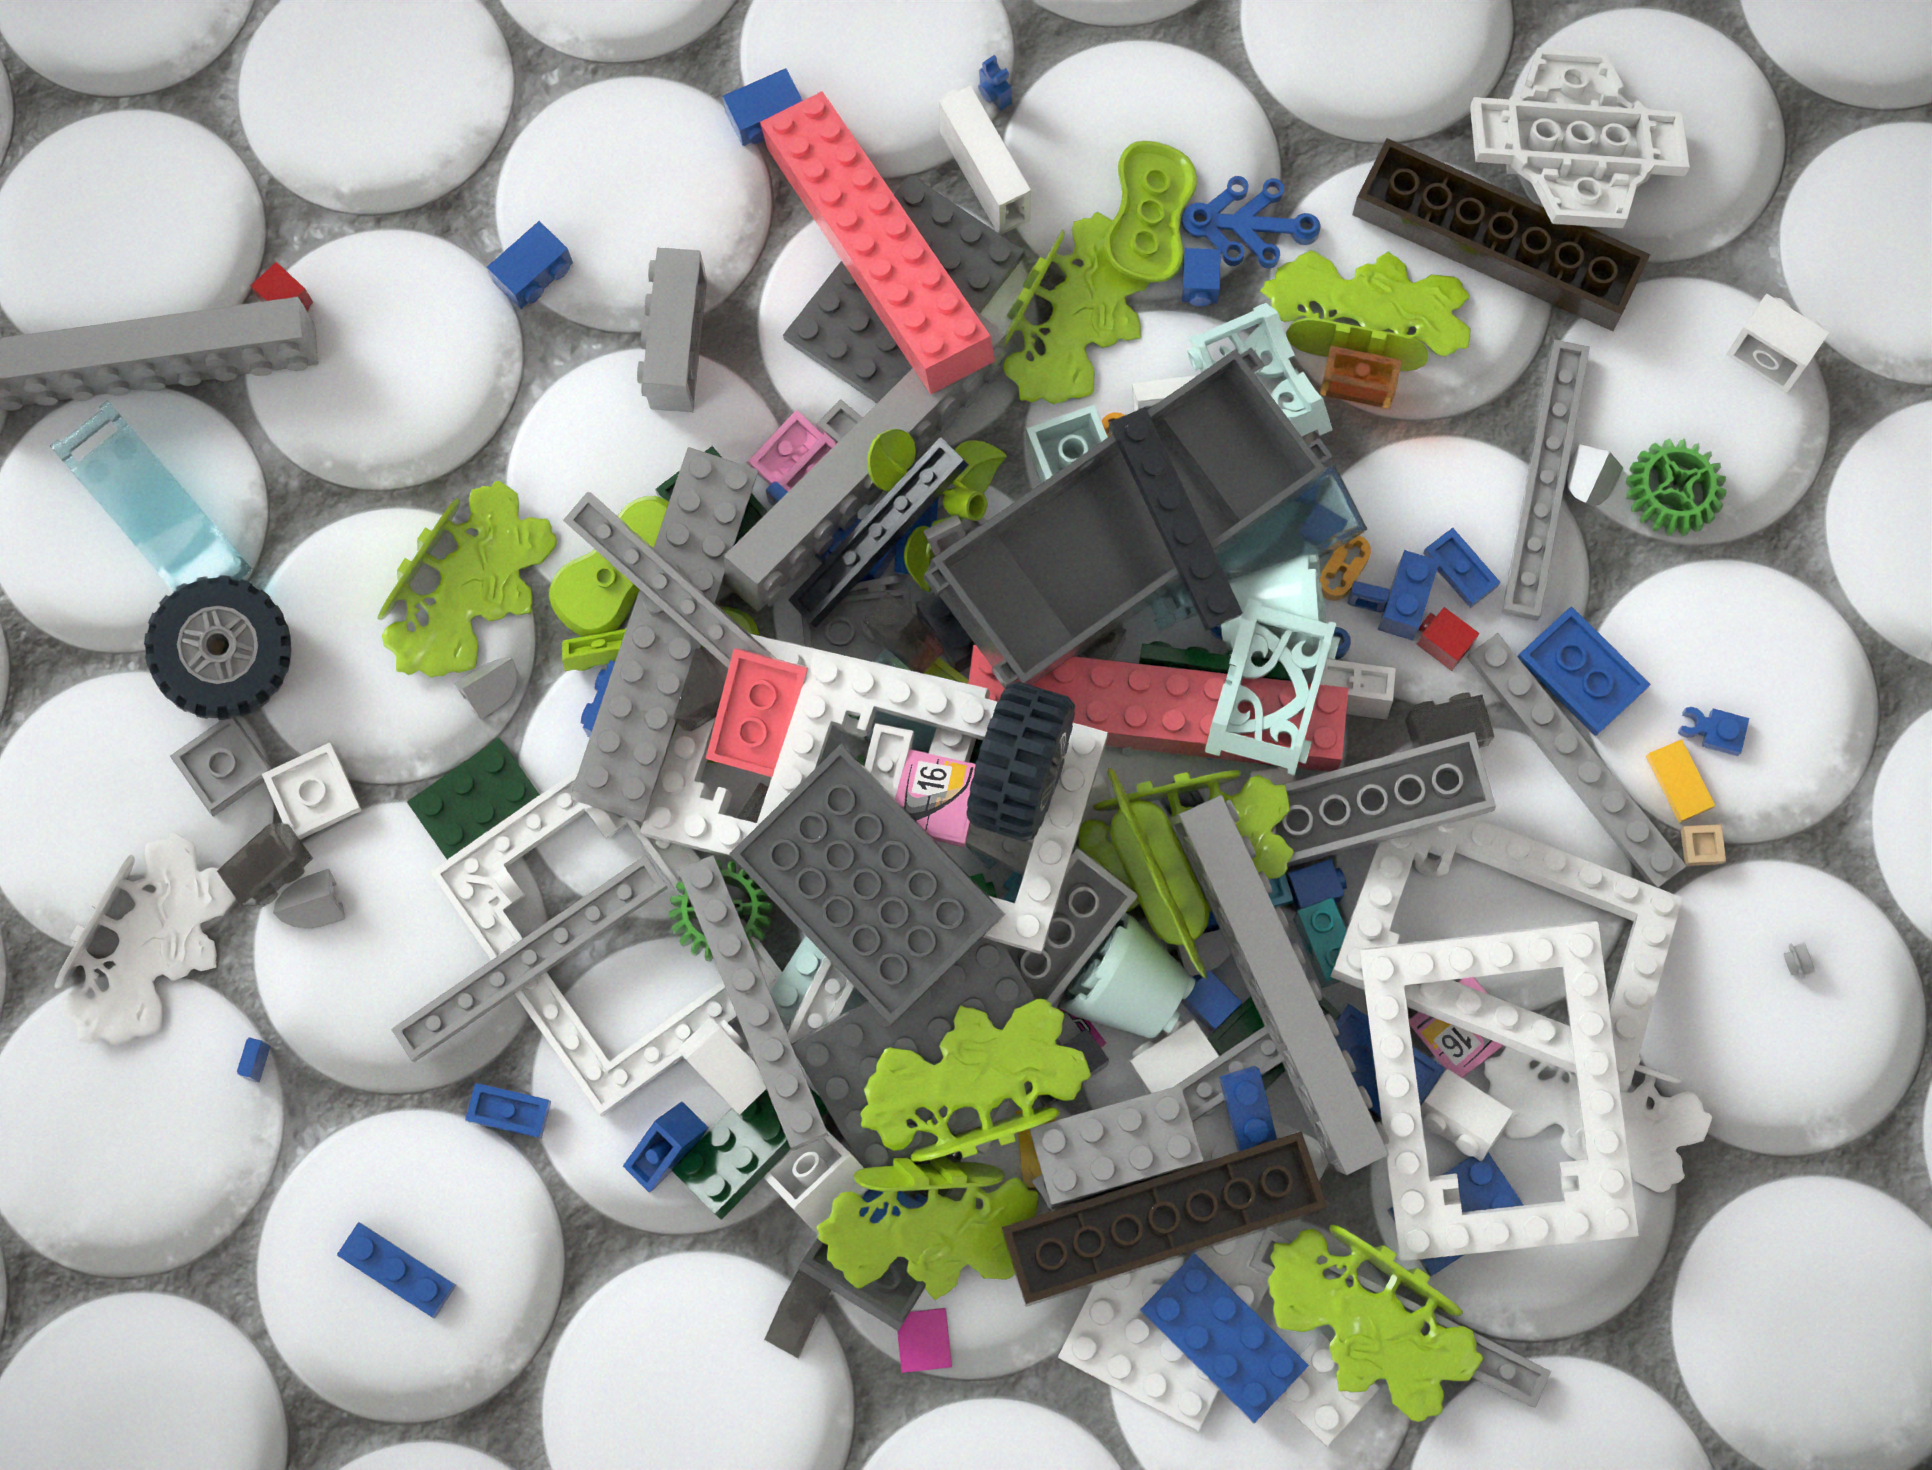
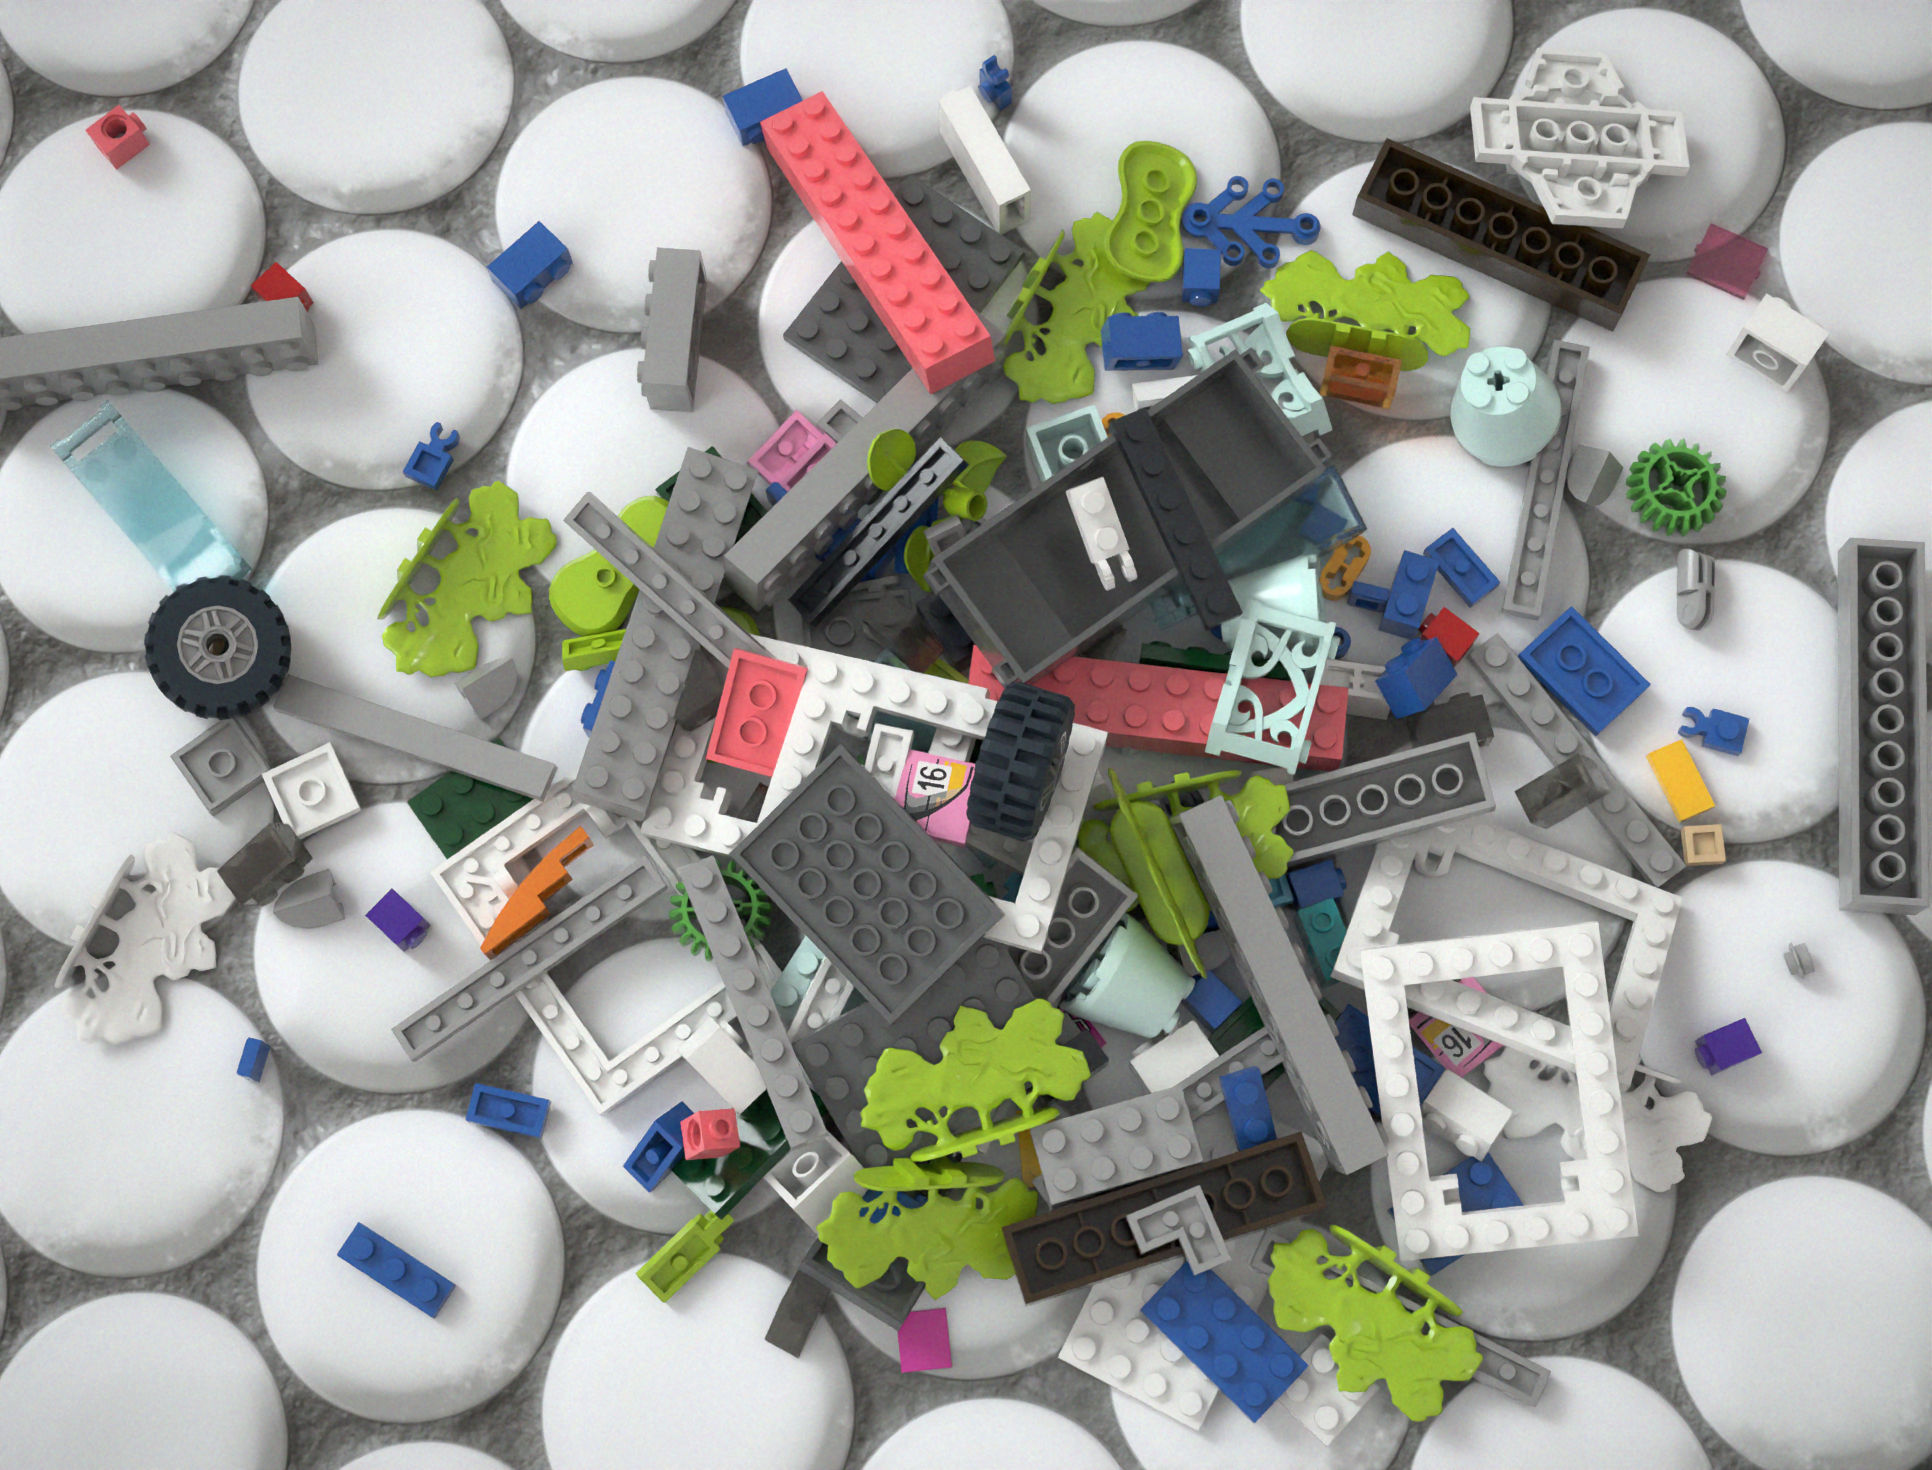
none -> coral brick [85,105,150,170]
none -> light grey tile [273,674,558,802]
none -> dark purple brick [365,888,431,952]
none -> blue plate [403,422,460,491]
none -> orange slope [480,826,594,961]
none -> lime hinge [635,1210,735,1303]
none -> coral brick [680,1108,740,1160]
none -> white hinge [1066,477,1137,591]
none -> blue brick [1100,312,1183,371]
none -> light grey plate [1126,1185,1232,1276]
none -> blue brick [1375,637,1458,719]
none -> light aqua cone [1450,347,1562,467]
none -> clear smoke brick [1514,753,1611,829]
none -> light grey arm [1677,549,1715,630]
none -> clear pink piece [1686,223,1768,300]
none -> dark purple brick [1695,1018,1762,1076]
none -> light grey brick [1838,538,1929,915]

